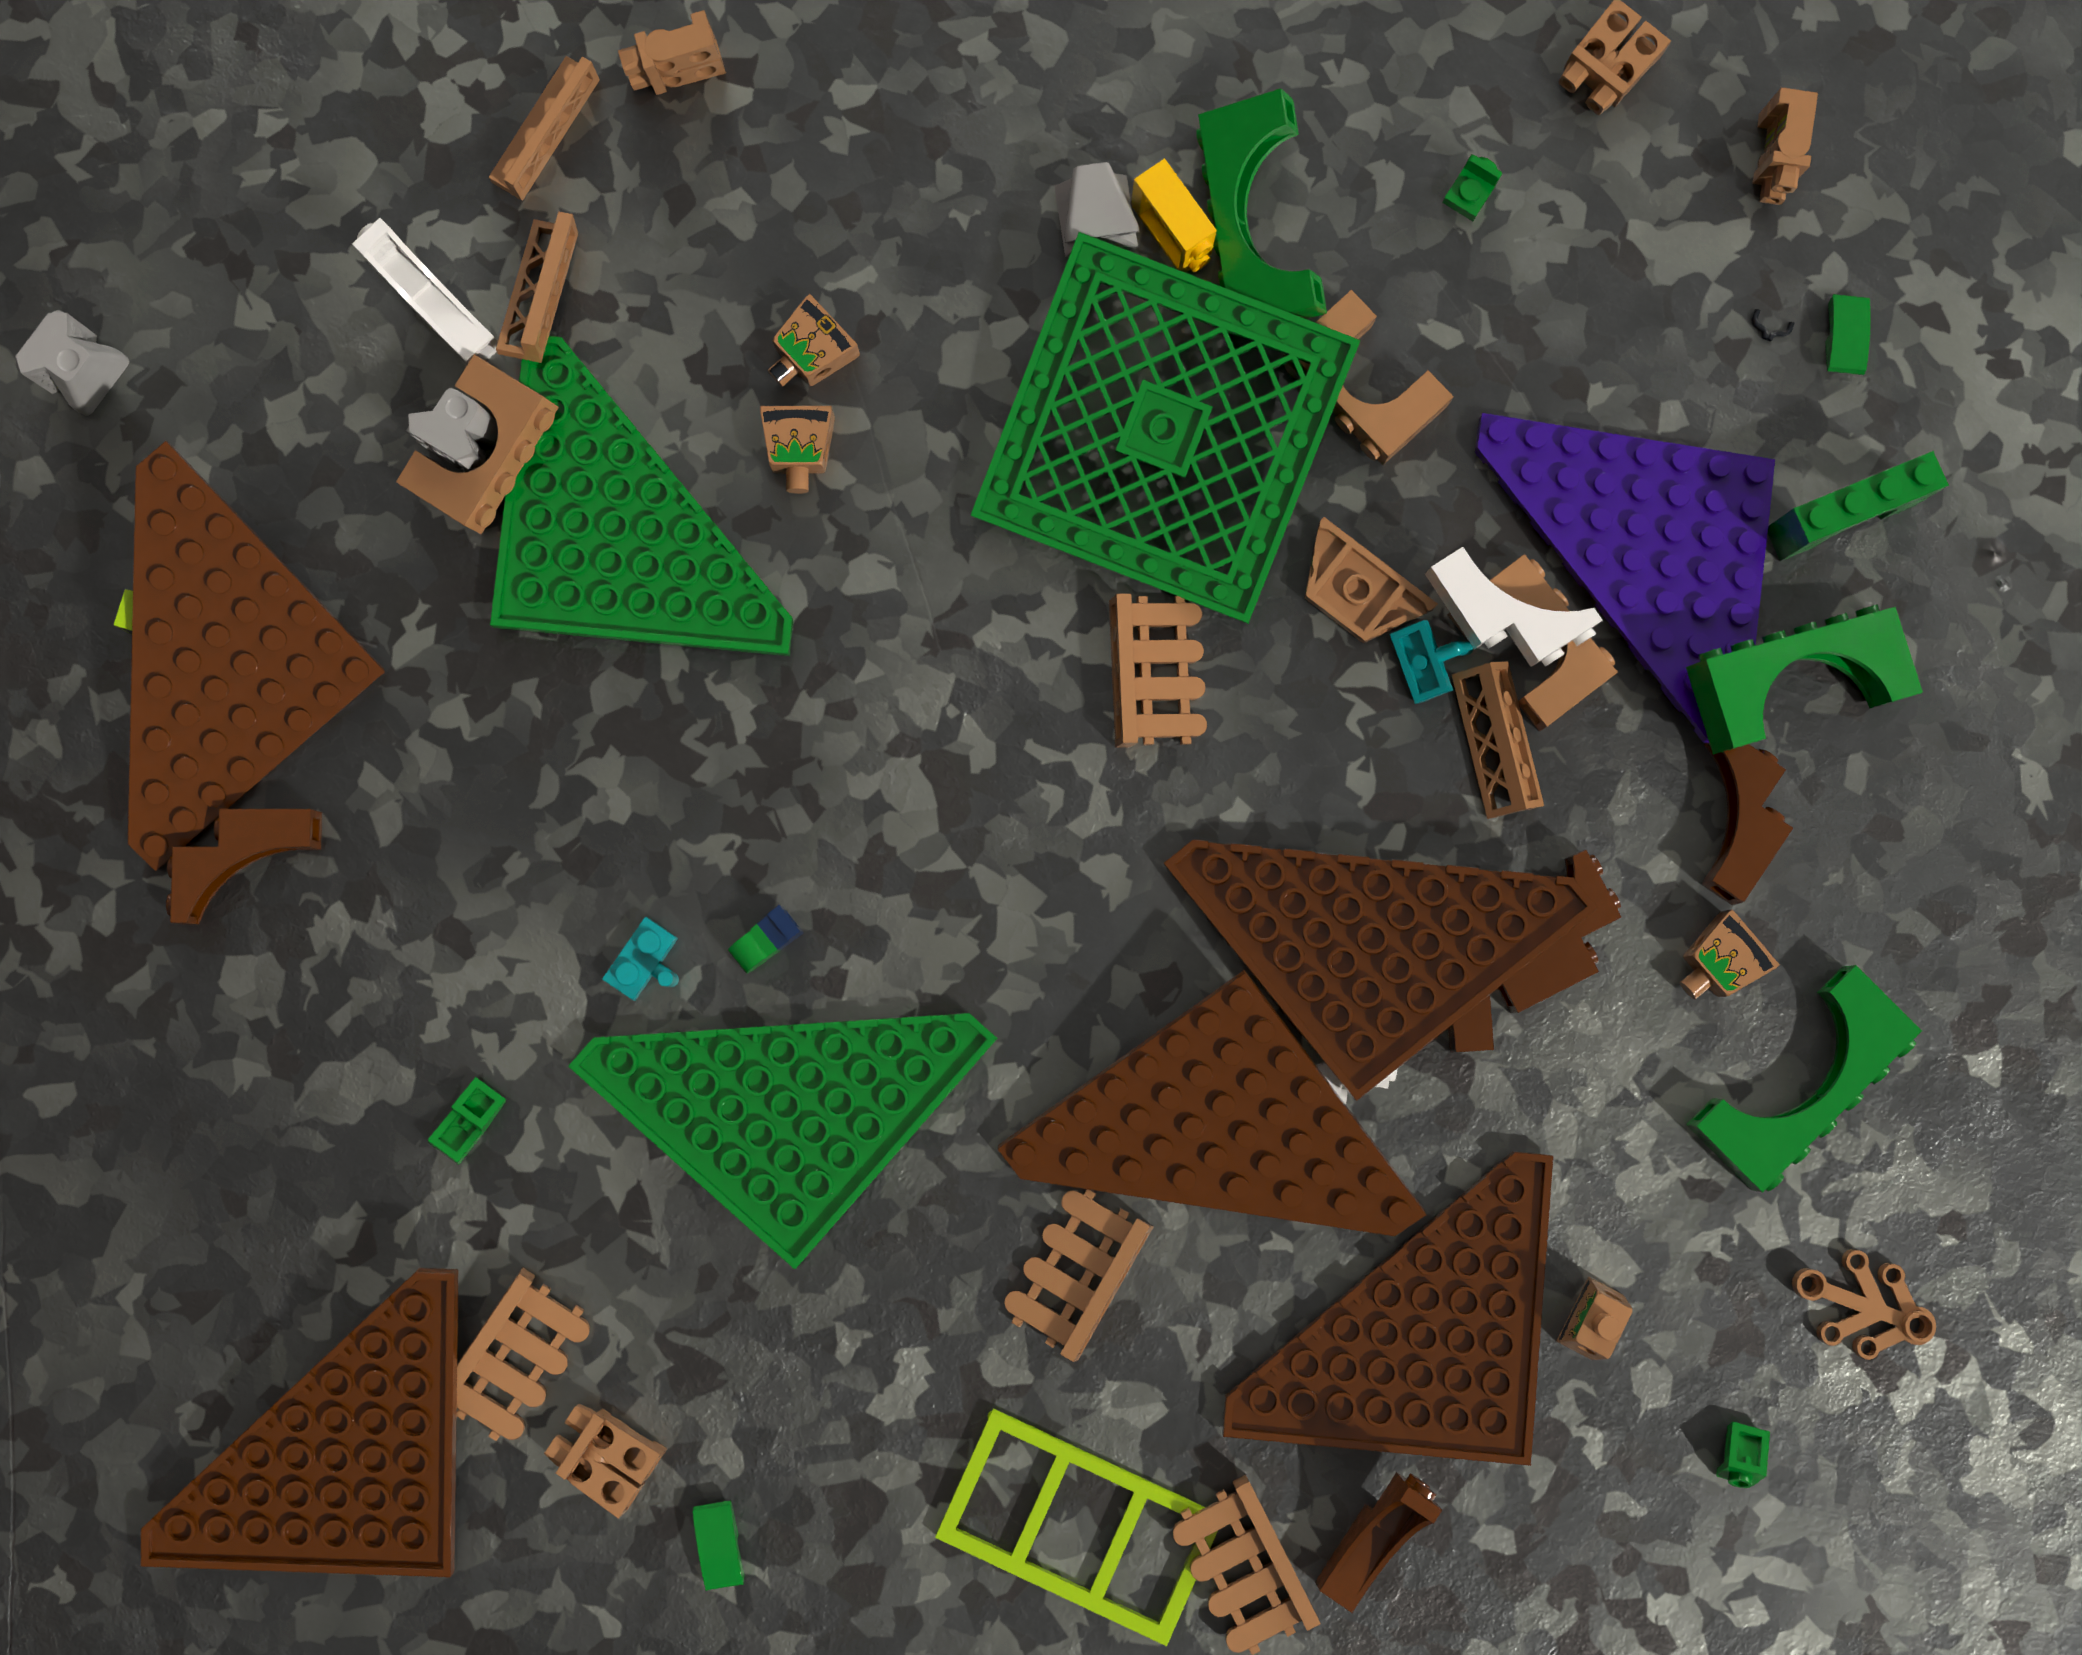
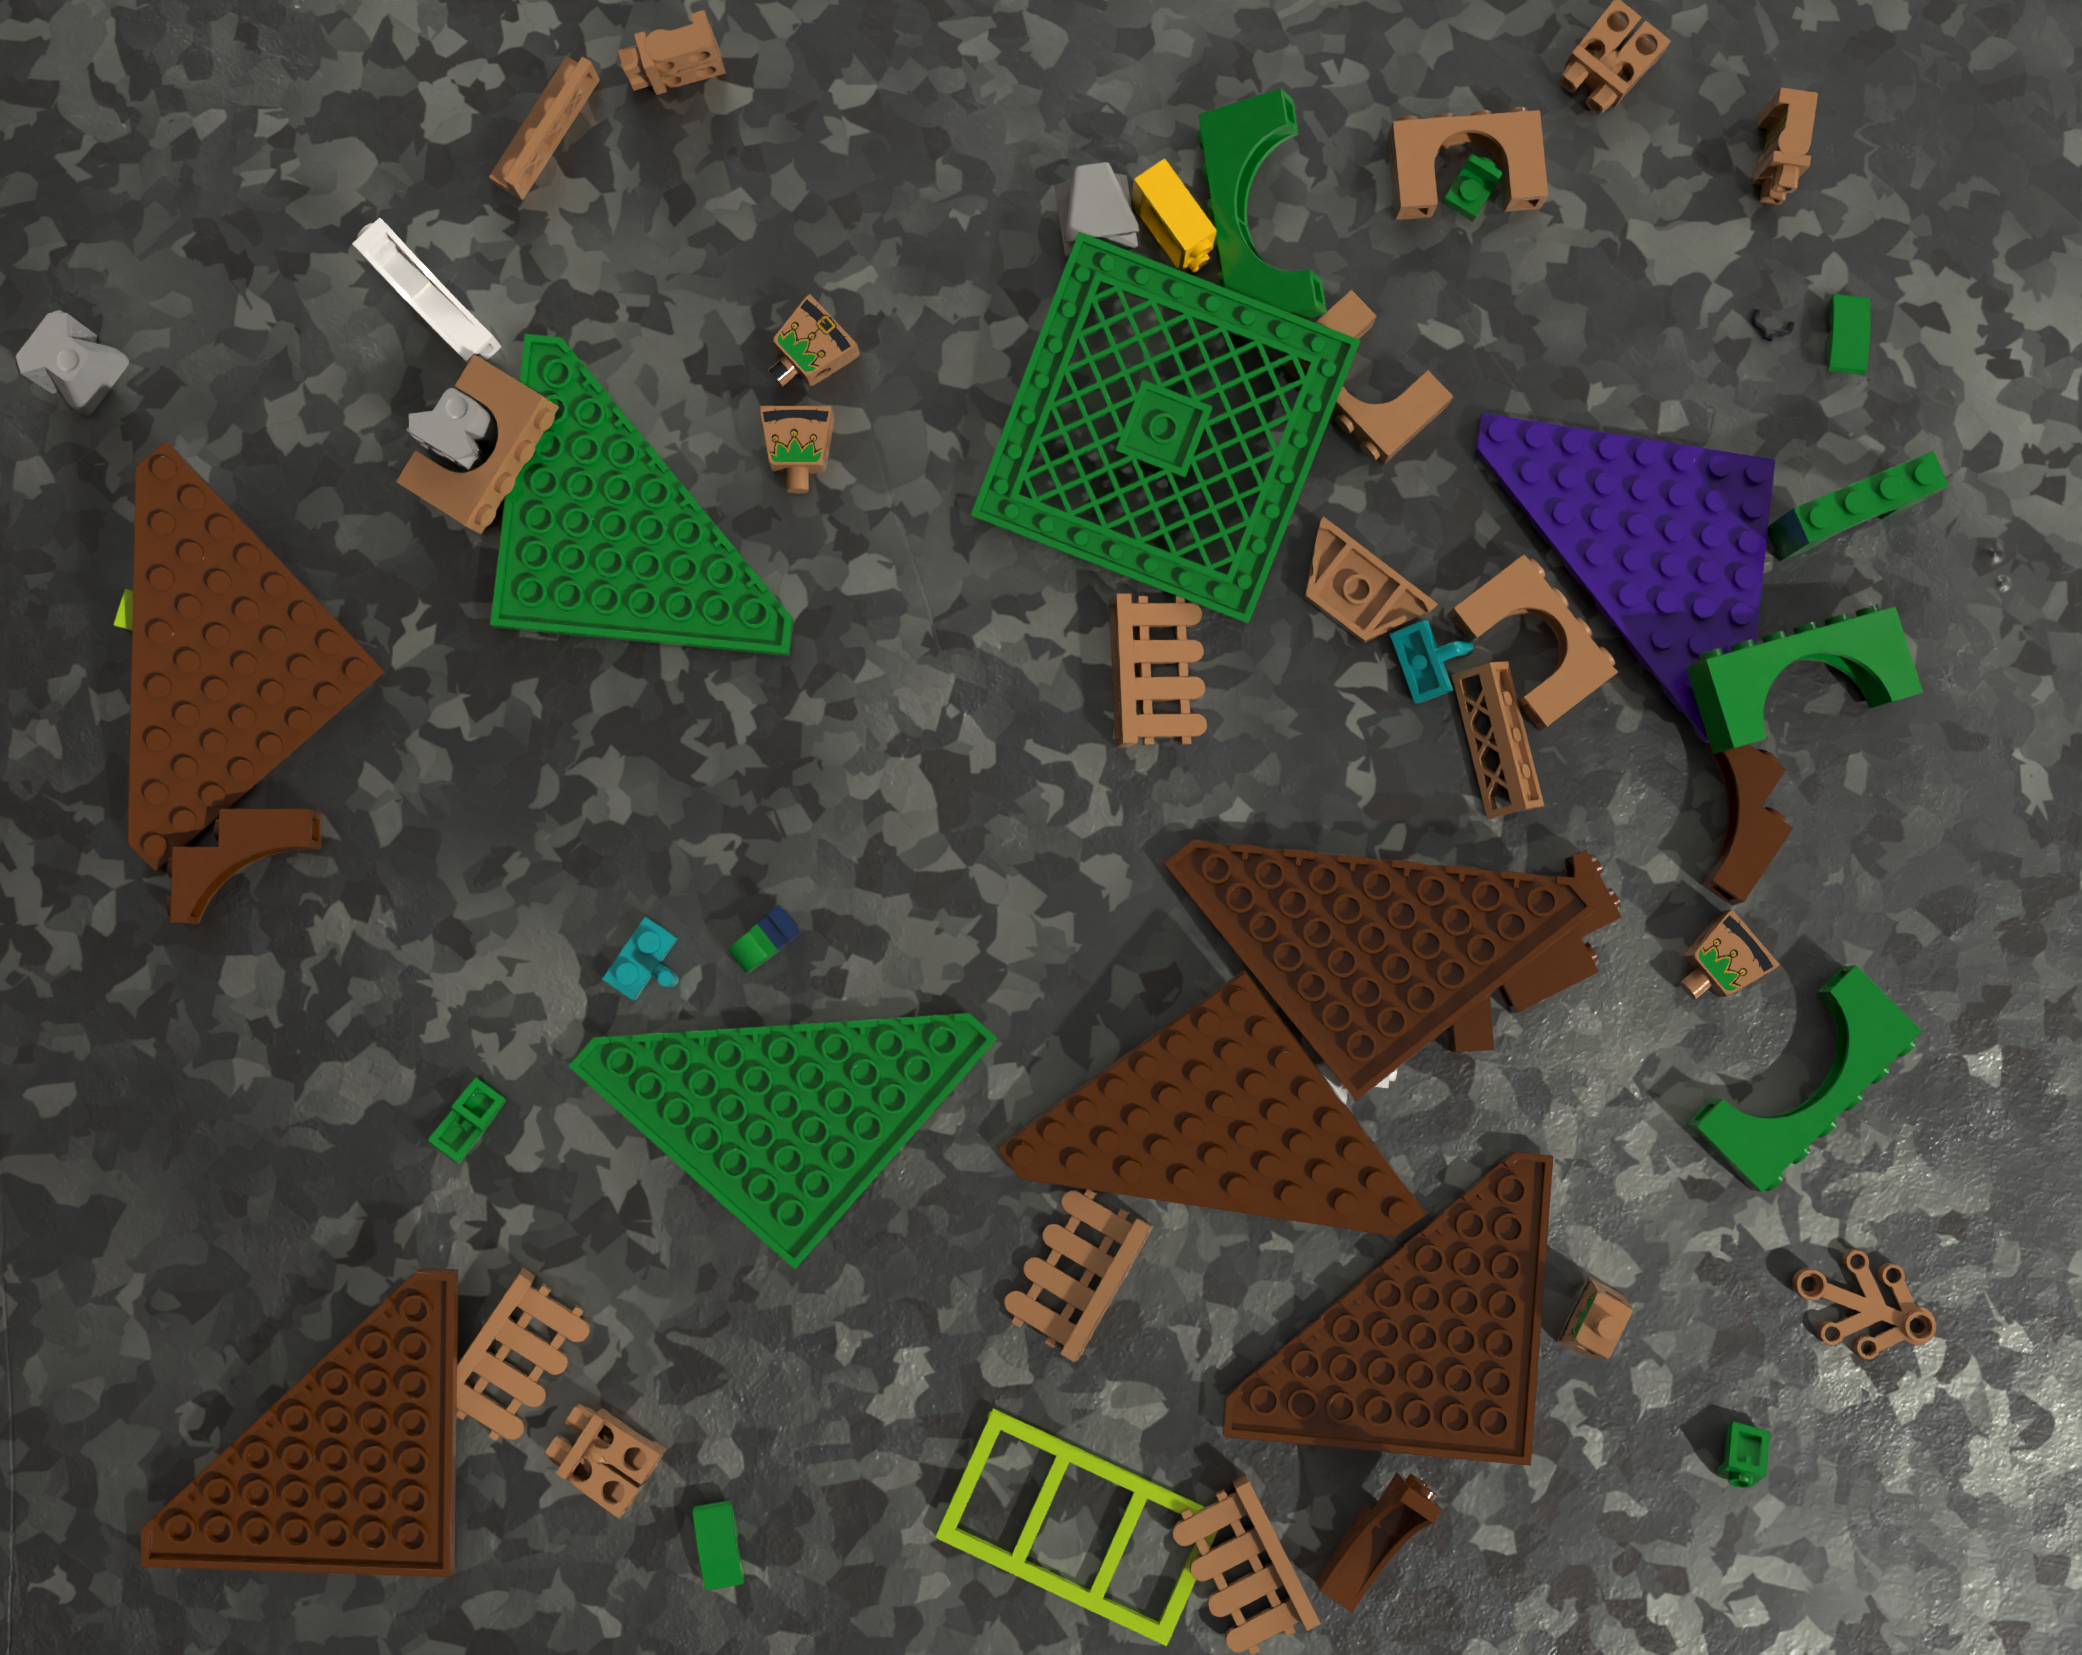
medium nougat fence [496,211,578,363] -> none
white arch [1425,547,1603,667] -> none
none -> medium nougat arch [1387,107,1548,220]

